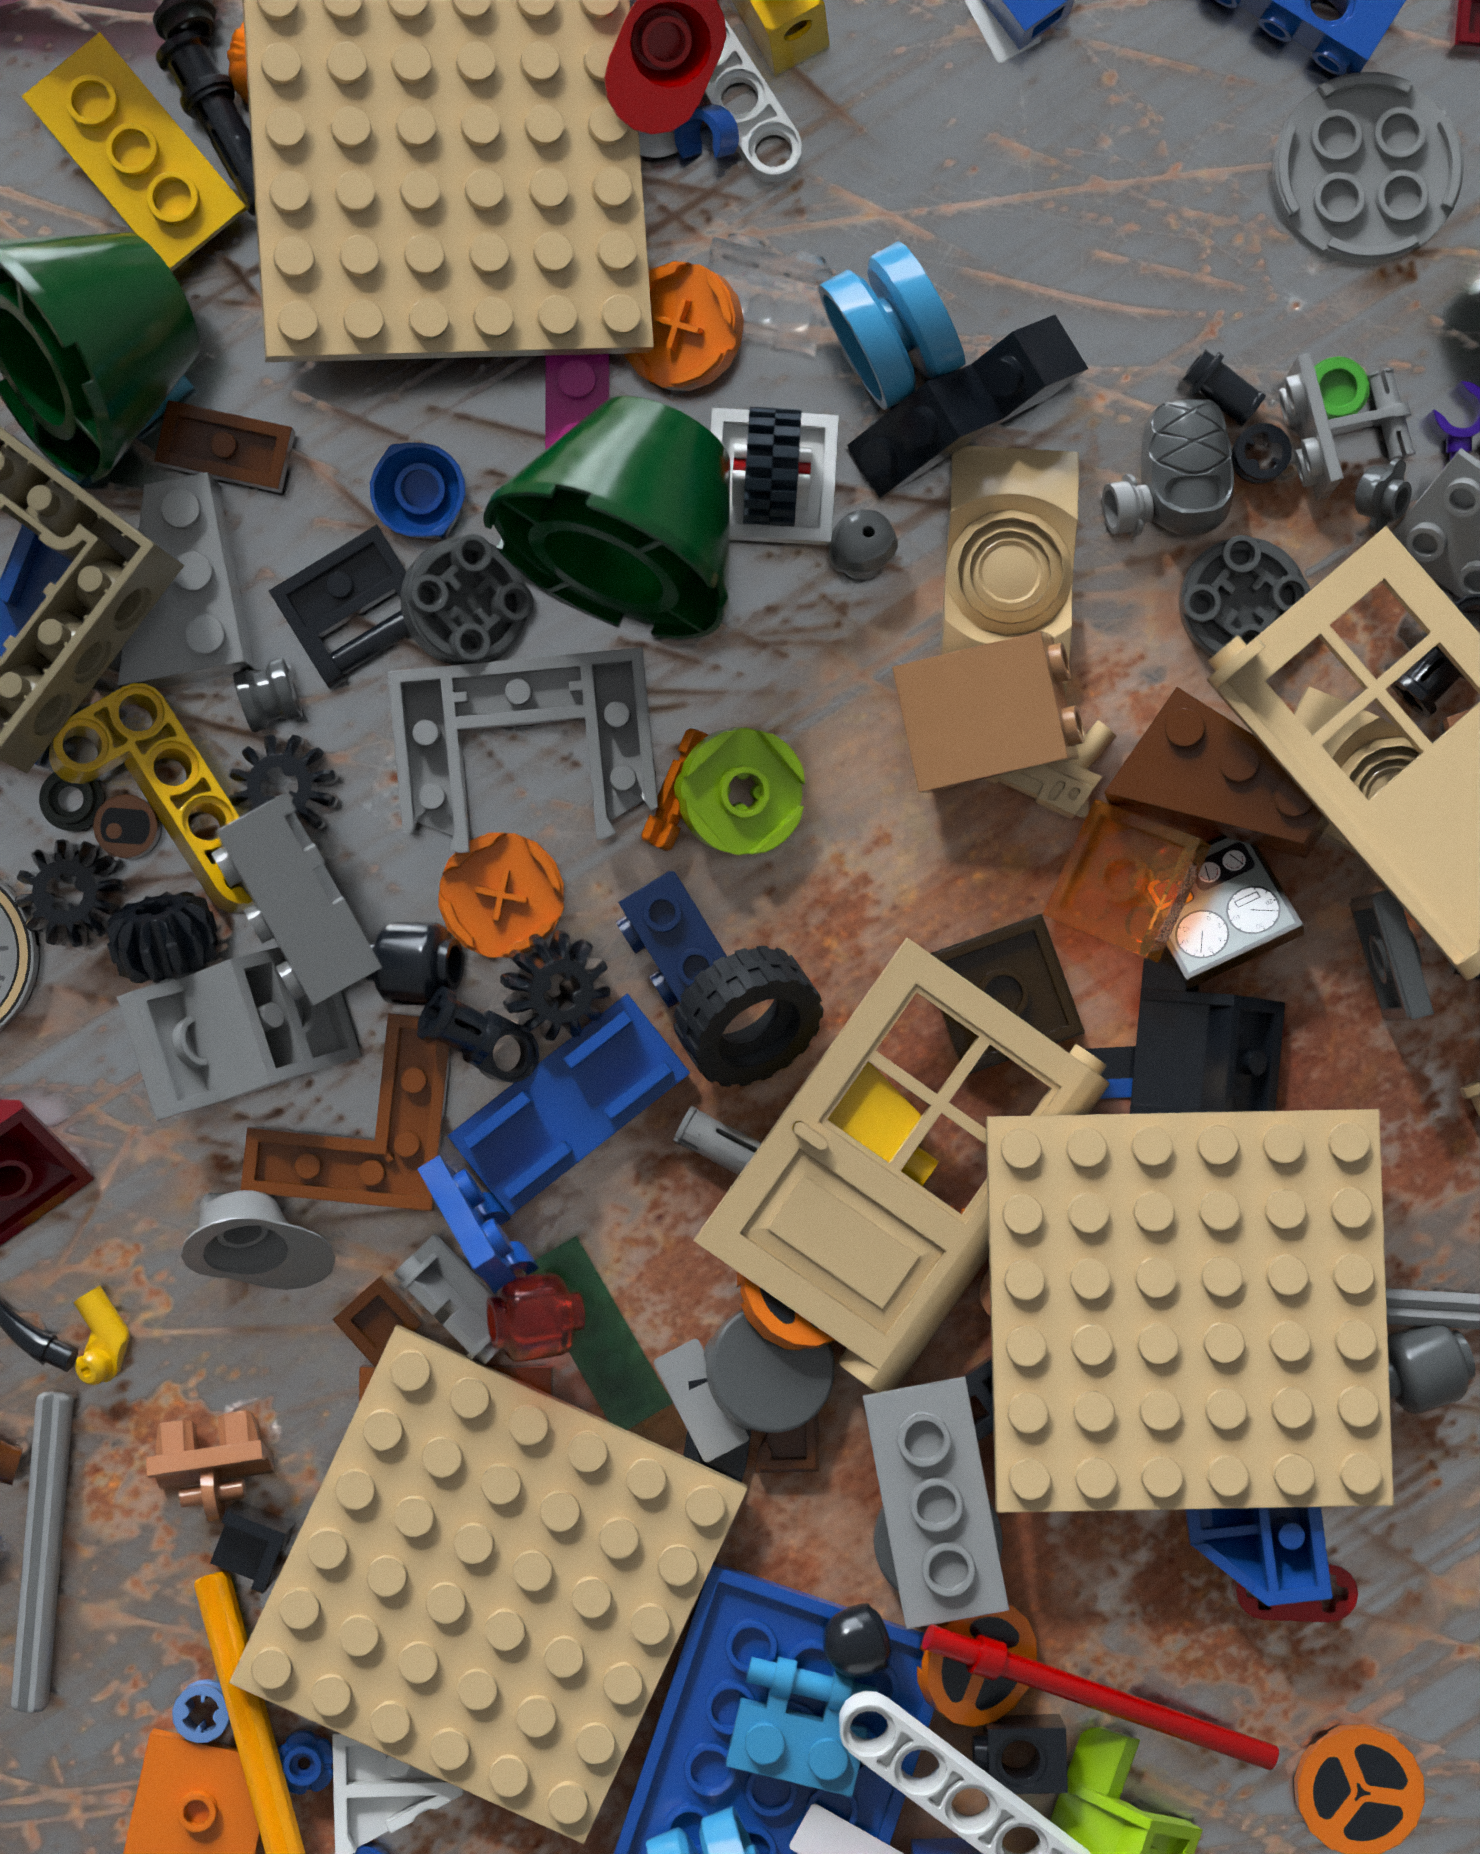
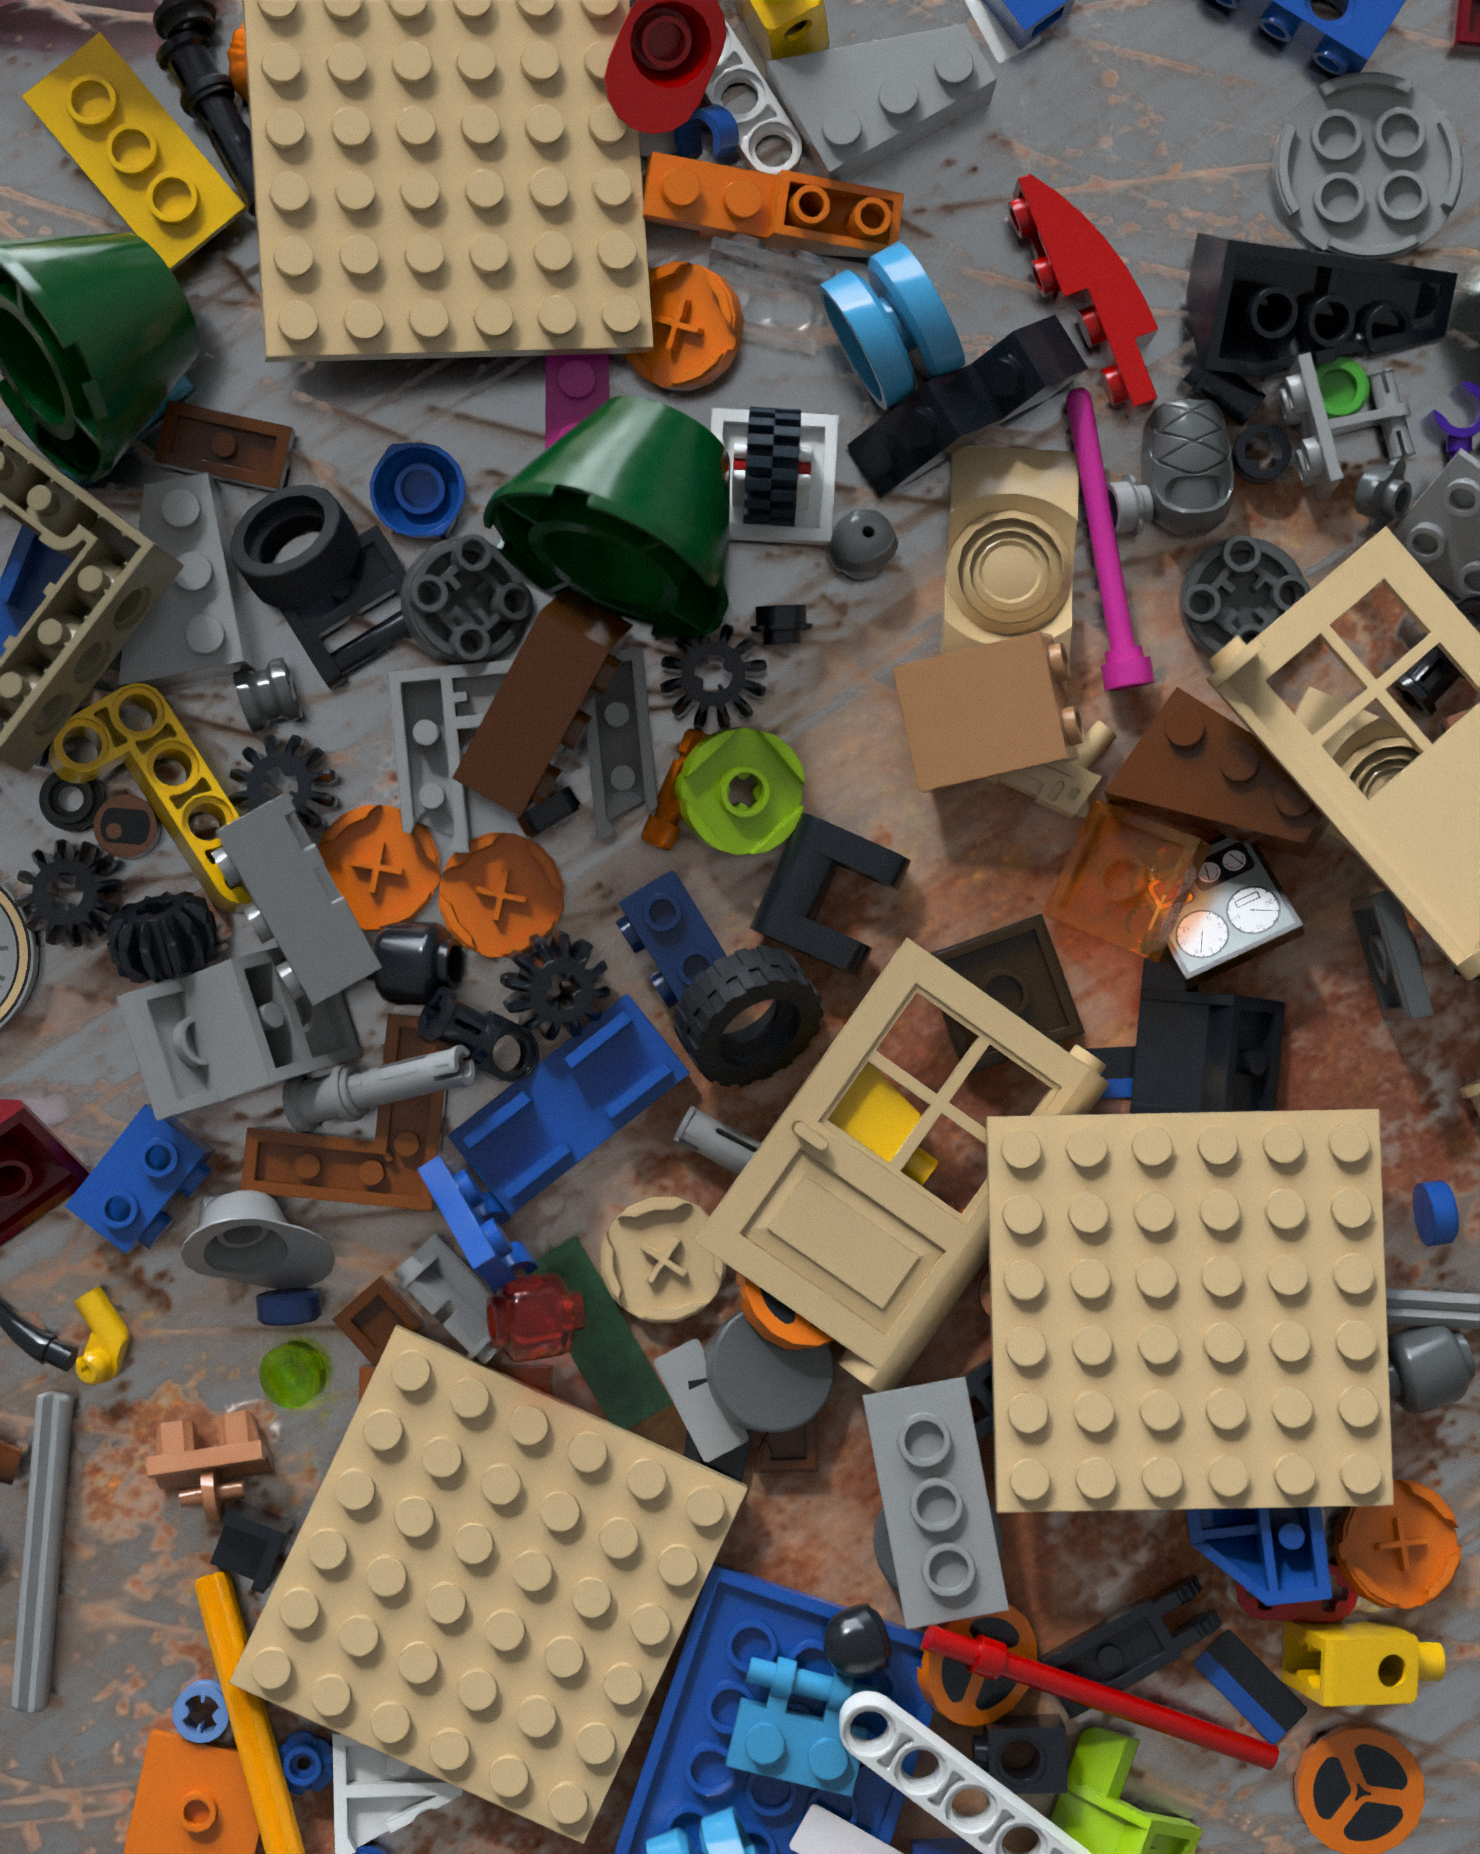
none -> blue brick [65,1104,216,1254]
none -> black tyre [230,484,360,608]
none -> dark blue tile [256,1288,322,1326]
none -> clear neon green tile [259,1340,327,1409]
none -> light grey pin [282,1045,475,1133]
none -> orange tile [318,805,441,931]
none -> reddish brown wedge [452,588,634,816]
none -> black tile [515,786,581,839]
none -> tan tile [601,1196,726,1323]
none -> orange slope [642,151,904,258]
none -> black gear [660,624,767,731]
none -> black connector [749,812,911,978]
none -> black plate [750,605,813,645]
none -> light grey wedge [766,24,997,182]
none -> red slope [1008,174,1158,419]
none -> black hinge [1037,1575,1222,1719]
none -> dark pink piece [1066,387,1155,692]
none -> black wedge [1186,232,1458,377]
none -> black sticker [1194,1630,1307,1744]
none -> yellow torso [1281,1619,1446,1706]
none -> orange tile [1334,1480,1461,1609]
none -> blue tile [1413,1180,1459,1247]

